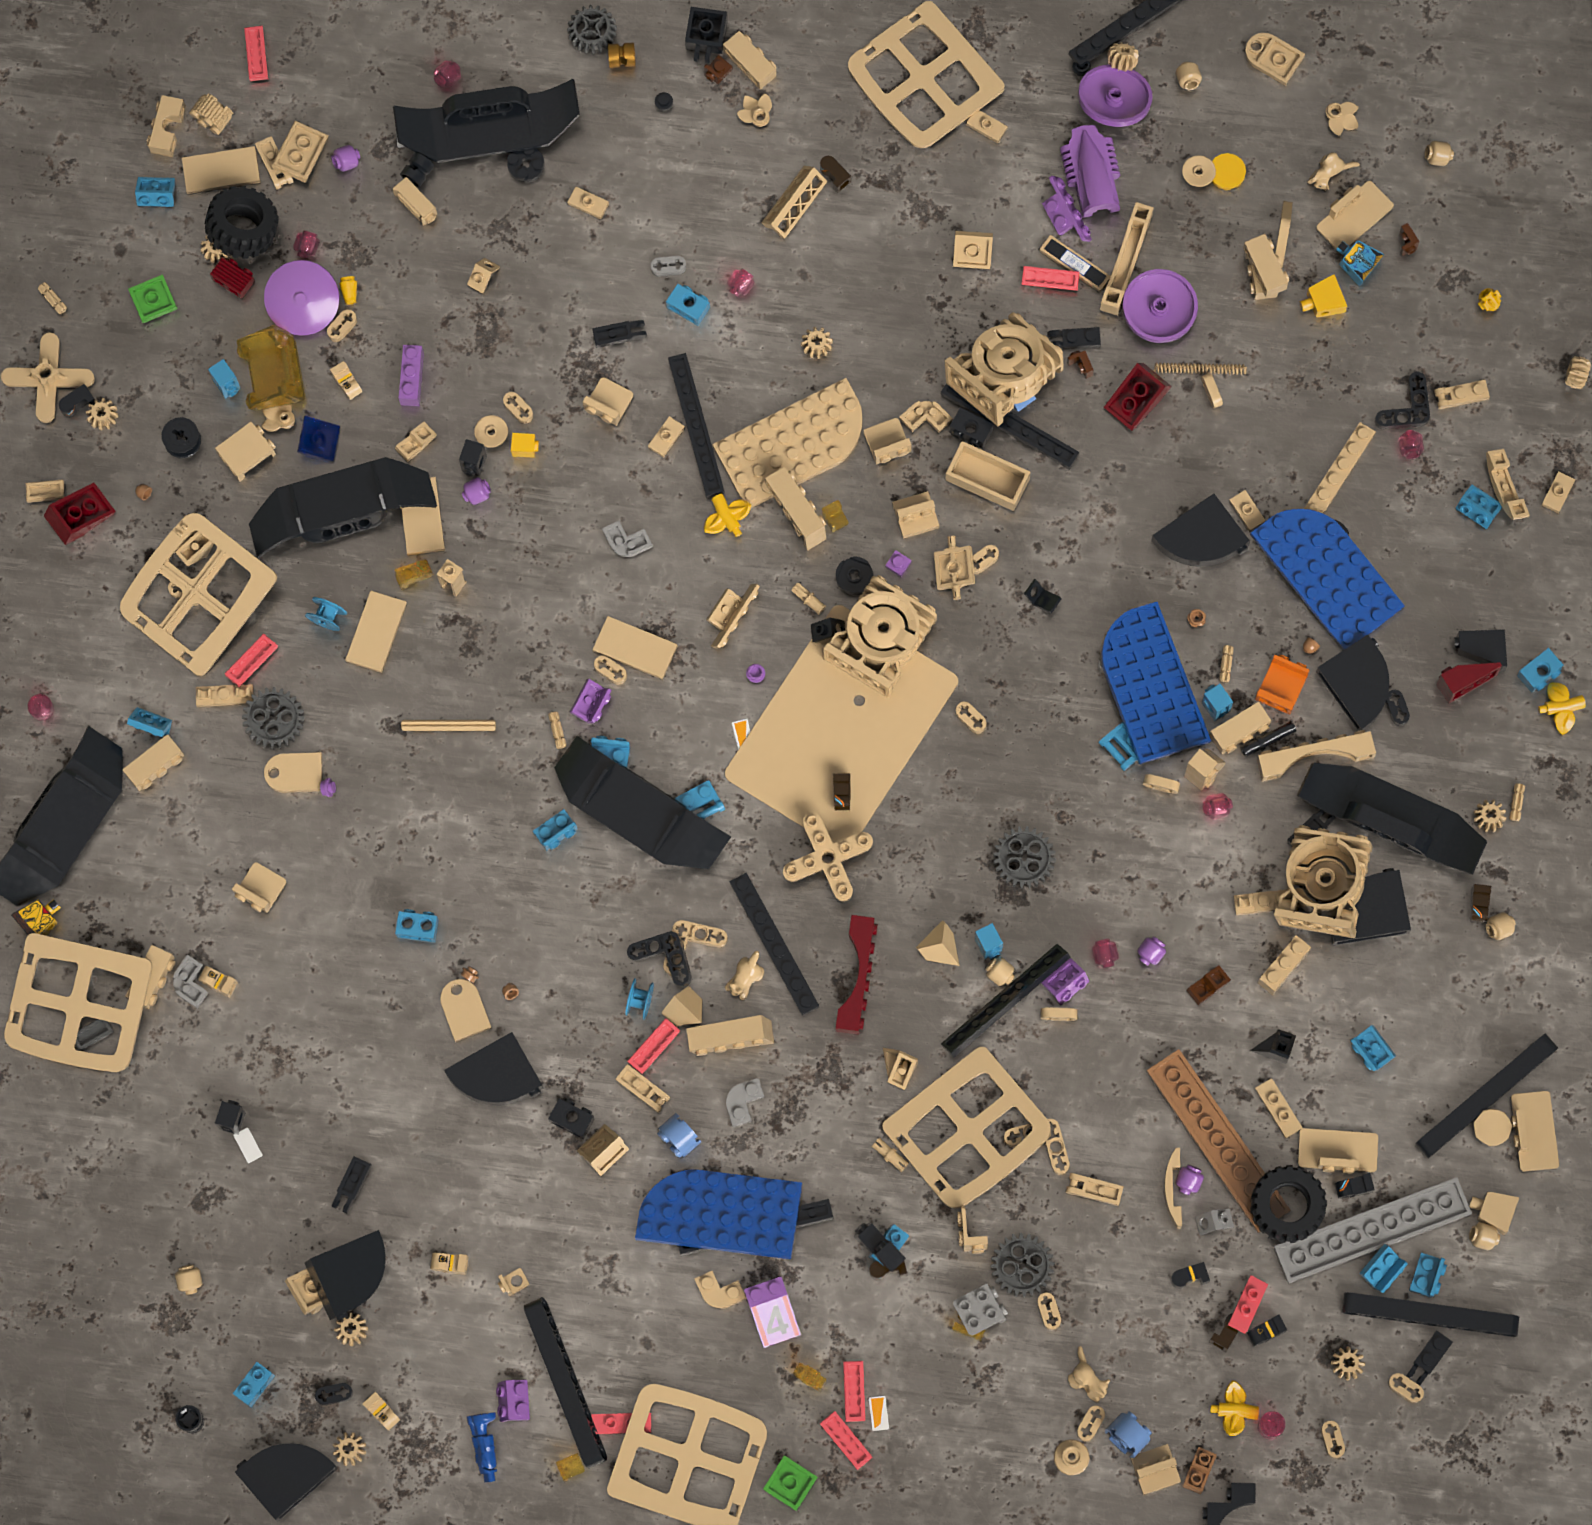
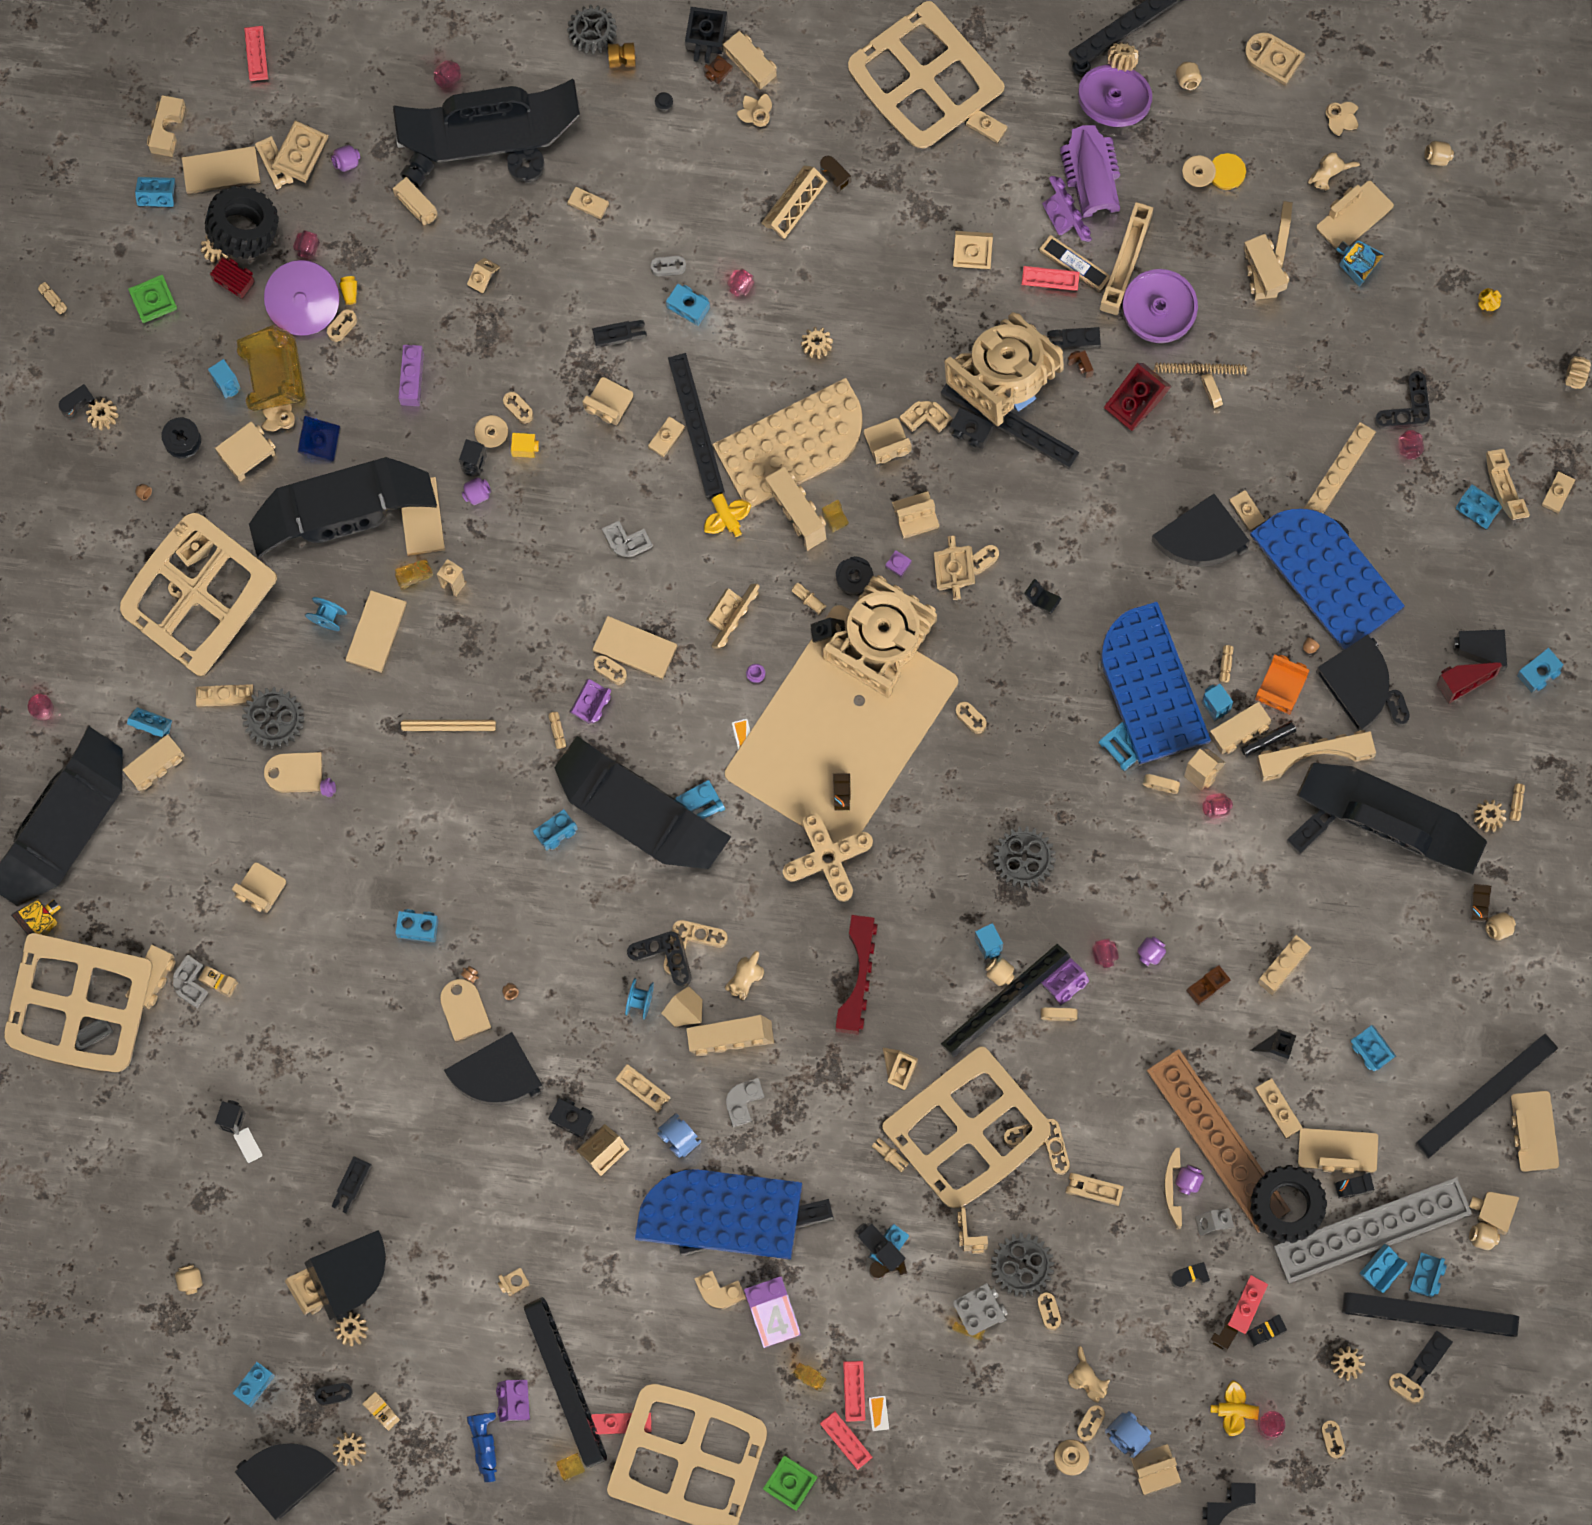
tan piece [1,333,95,423] -> none
tan plate [26,480,65,503] -> none
dark red slope [44,483,116,545] -> none
black wheel [175,1405,205,1434] -> none
tan brick [189,93,233,135] -> none
coral plate [224,633,278,687] -> none
tan leg [330,361,363,400] -> none
tan slope [395,422,437,462] -> none
tan leg [430,1253,469,1275] -> none
dark azure bracket [591,736,630,768] -> none
coral plate [627,1018,681,1075] -> none
black plate [729,873,819,1016] -> none
tan slope [916,920,960,966] -> none
tan piece [946,441,1031,511] -> none
medium nougat slope [1183,1447,1217,1494] -> none
medium nougat plate [1187,609,1206,627] -> none
tan plate [1233,889,1292,916] -> none
tan brick [1274,825,1373,938] -> none
yellow torso [1299,274,1347,317] -> none
black brick [1331,868,1411,946] -> none
reddish brown bracket [1399,223,1419,256] -> none
tan plate [1434,380,1490,409] -> none
tan hat [1473,1109,1512,1146] -> none
yellow plant [1538,682,1585,735] -> none

